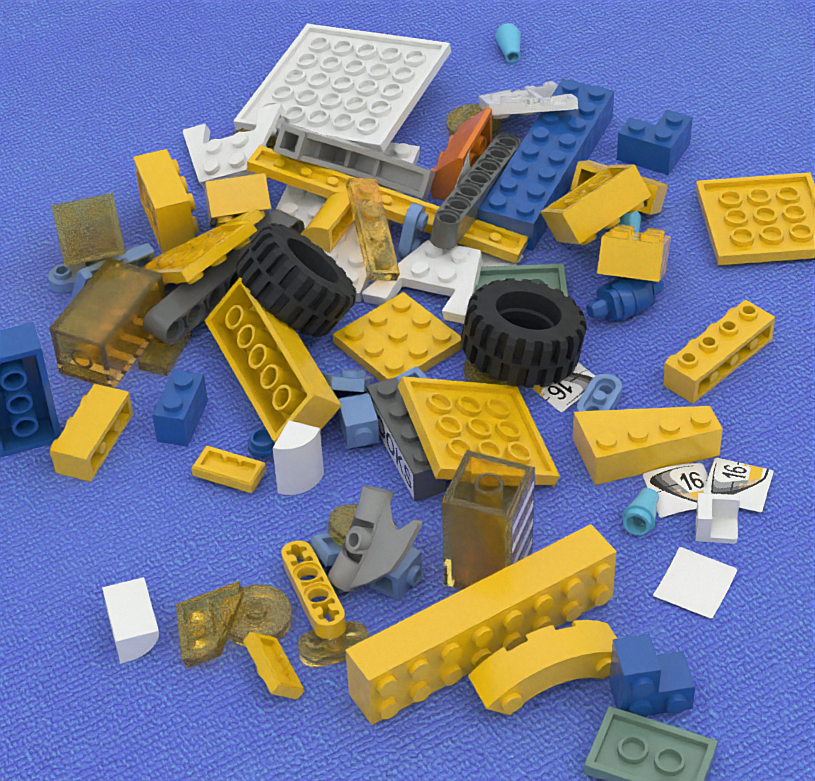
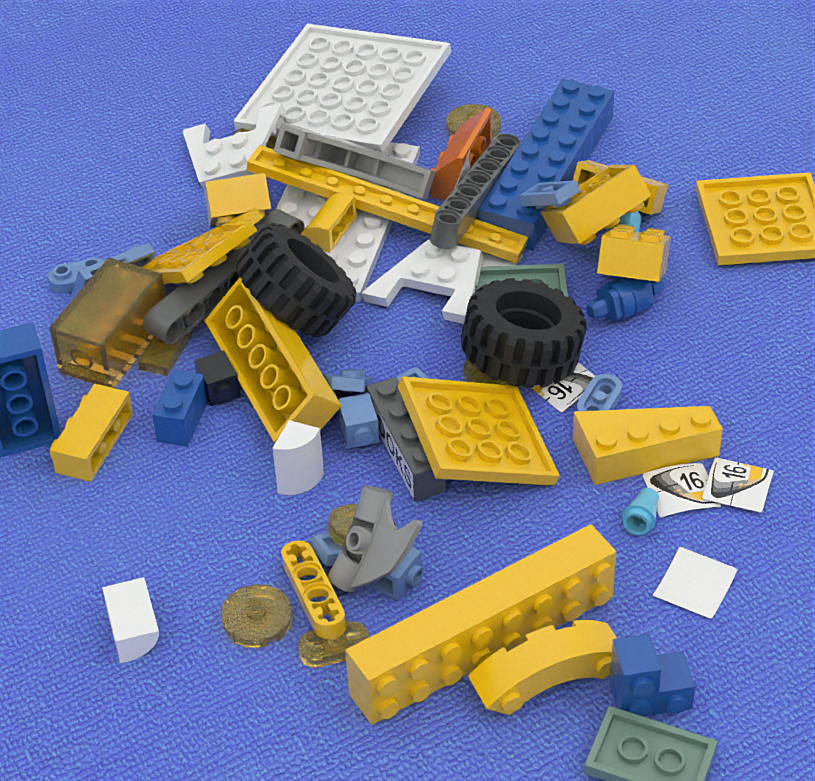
clear yellow brick [49,192,126,266] -> none
yellow brick [133,149,199,254] -> none
clear yellow wing [176,581,245,668] -> none
yellow plate [191,445,267,493] -> none
yellow plate [243,632,305,700] -> none
blue plate [247,427,275,457] -> none
yellow plate [333,292,462,382] -> none
clear yellow plate [346,178,400,281] -> none
medium blue plate [397,203,429,259] -> none
clear yellow brick [442,450,535,590] -> none
white wing [478,81,578,119] -> none
medium azure cone [495,23,521,63] -> none
blue brick [616,110,693,176] -> none
yellow brick [663,300,776,404] -> none
white panel [695,493,740,544] -> none
none -> black brick [194,350,240,407]
none -> medium blue plate [518,180,580,209]

